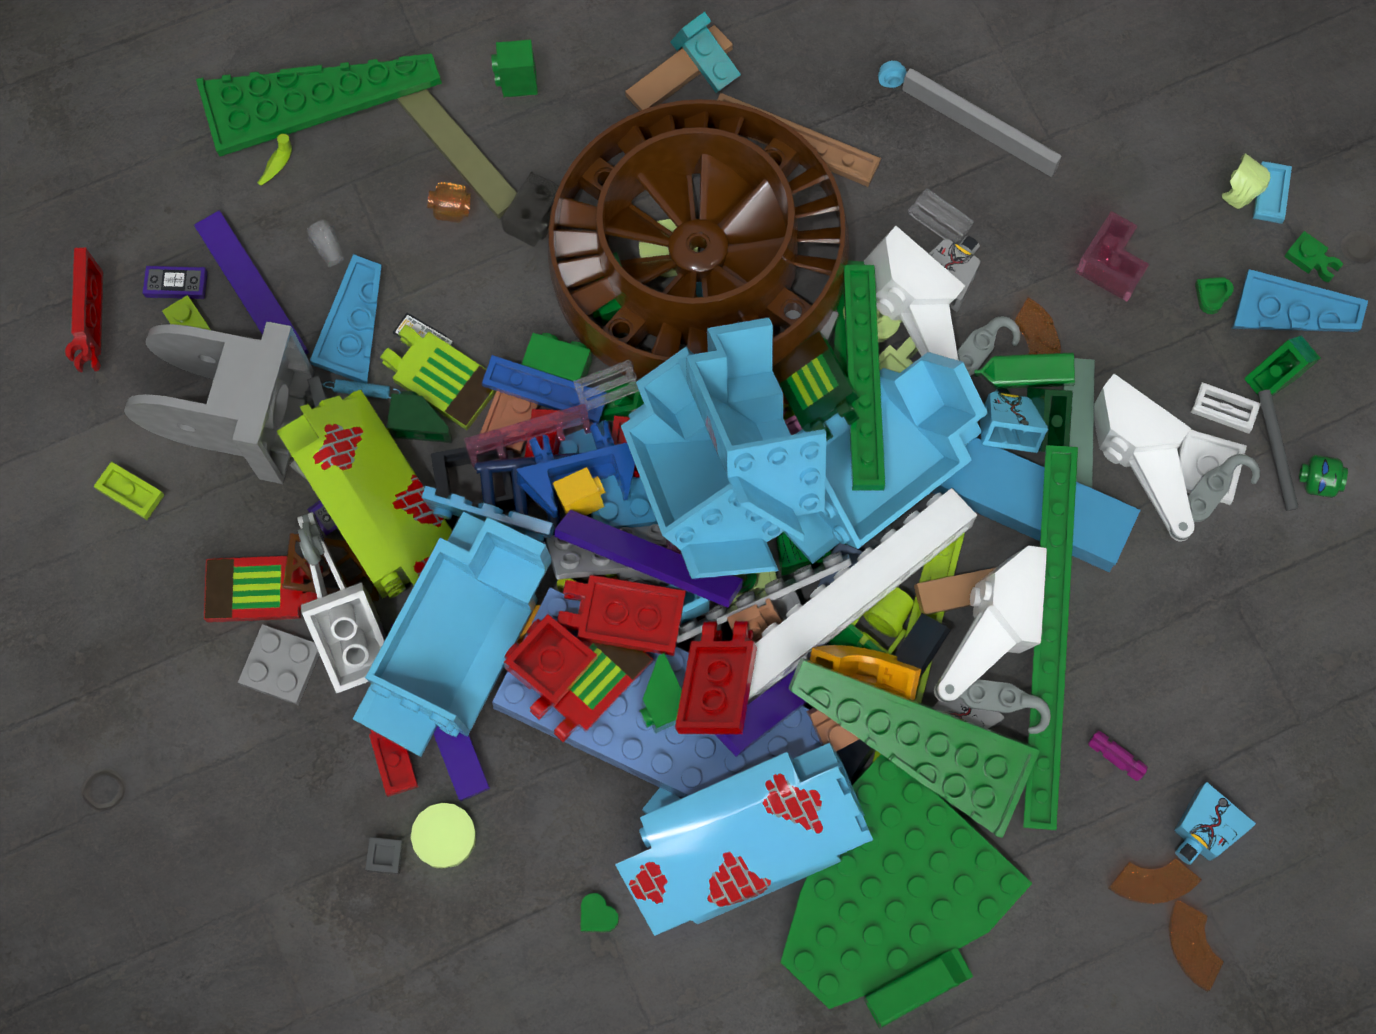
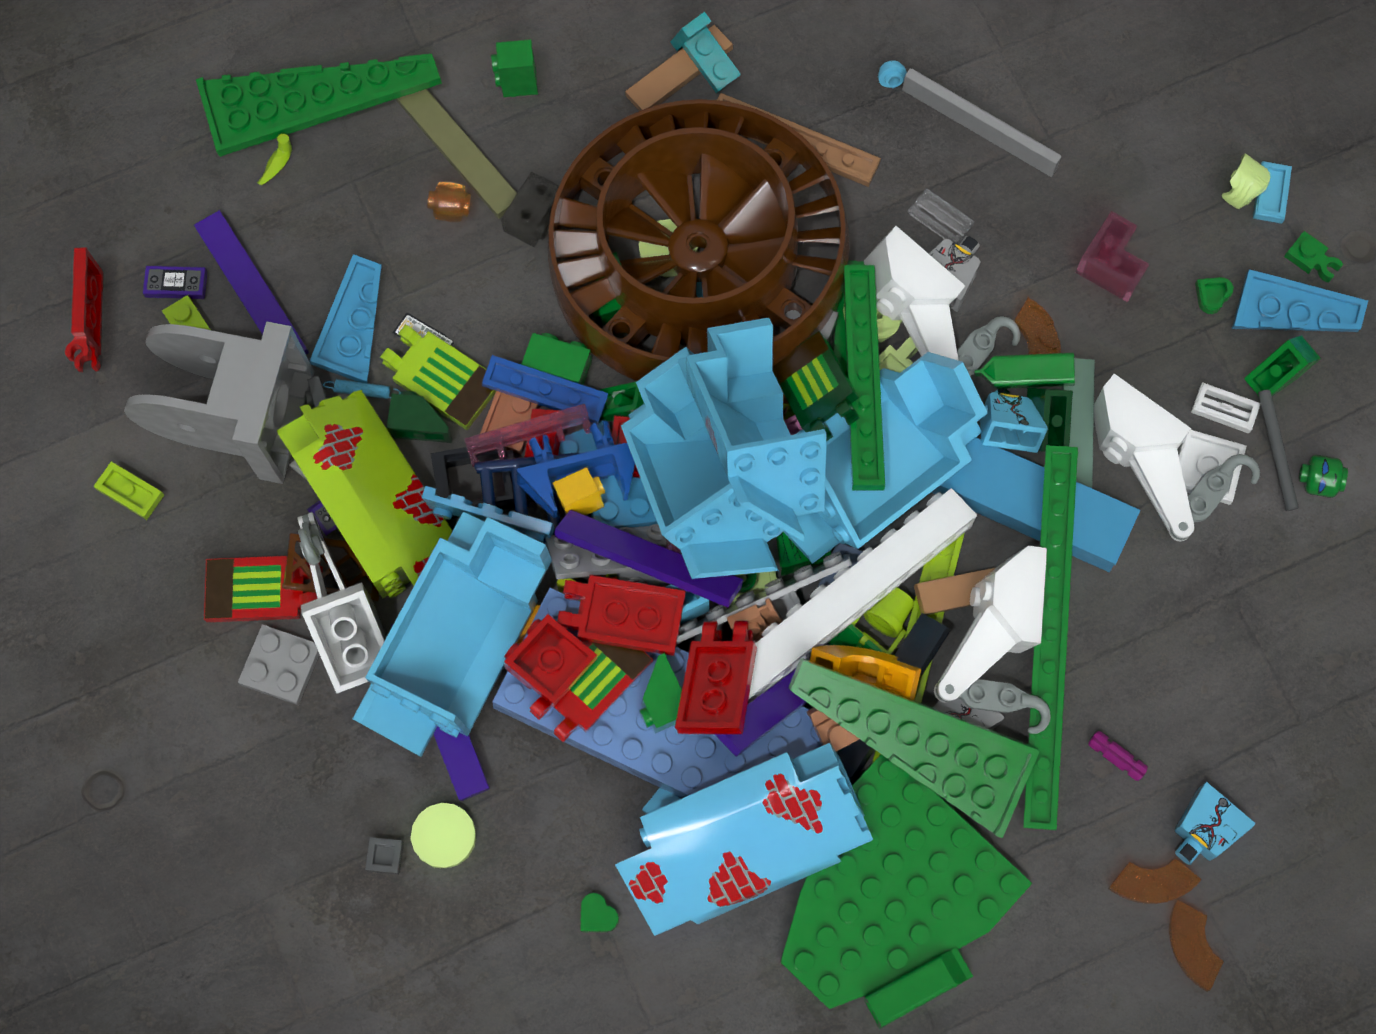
clear cone [306,220,344,267] -> none
red hinge [369,729,419,797] -> none
clear tile [573,360,639,411] -> none

